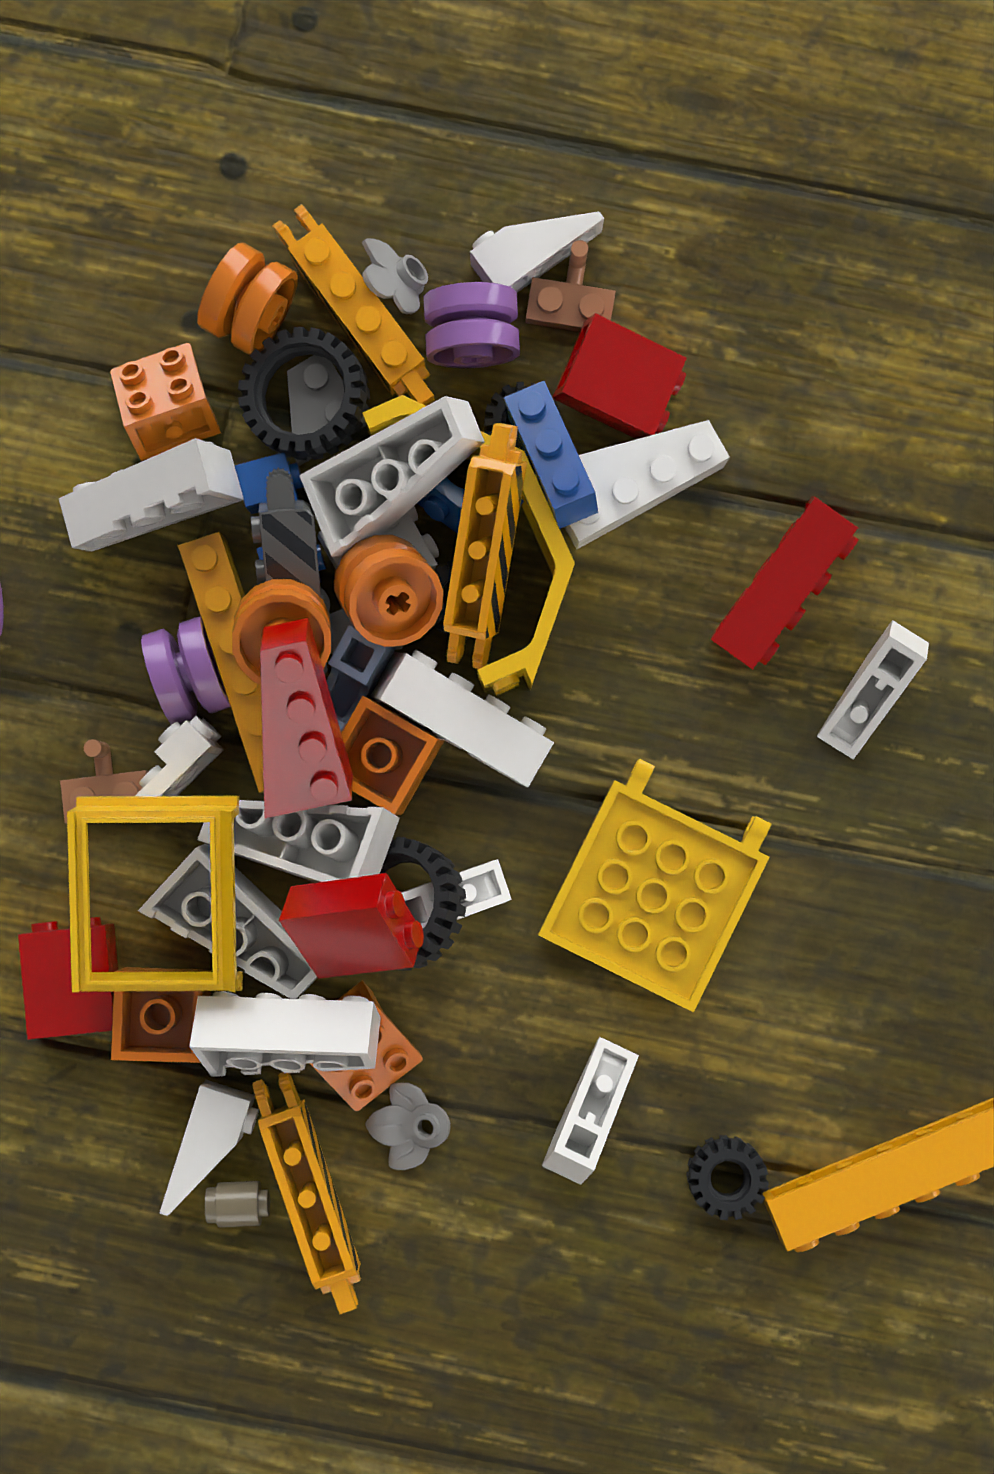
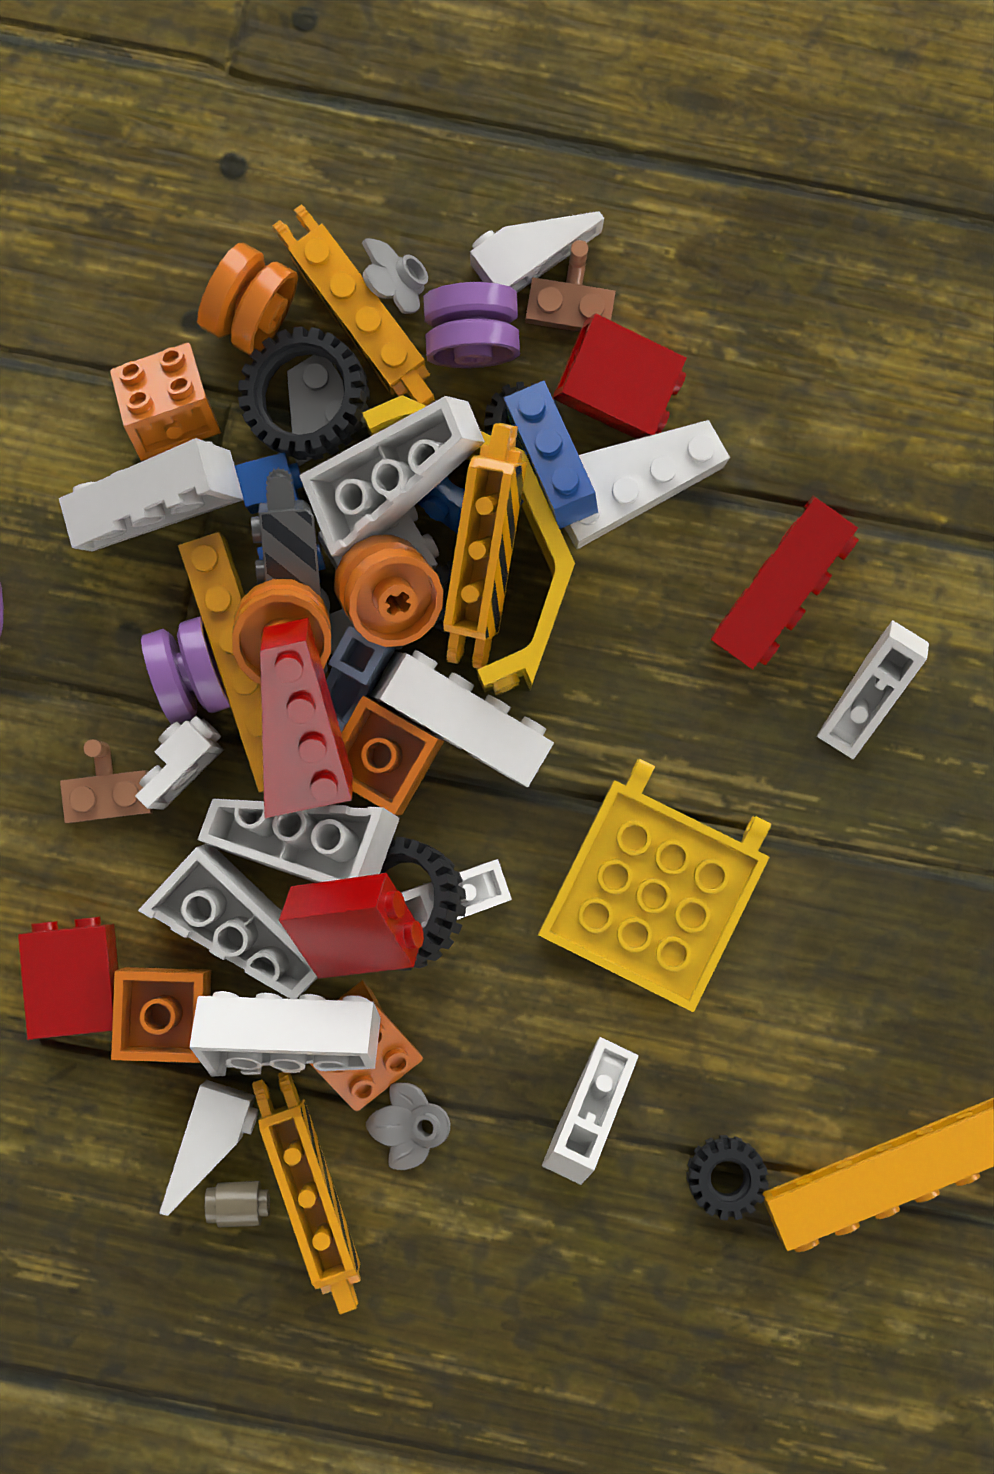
yellow piece [67,796,243,993] -> none

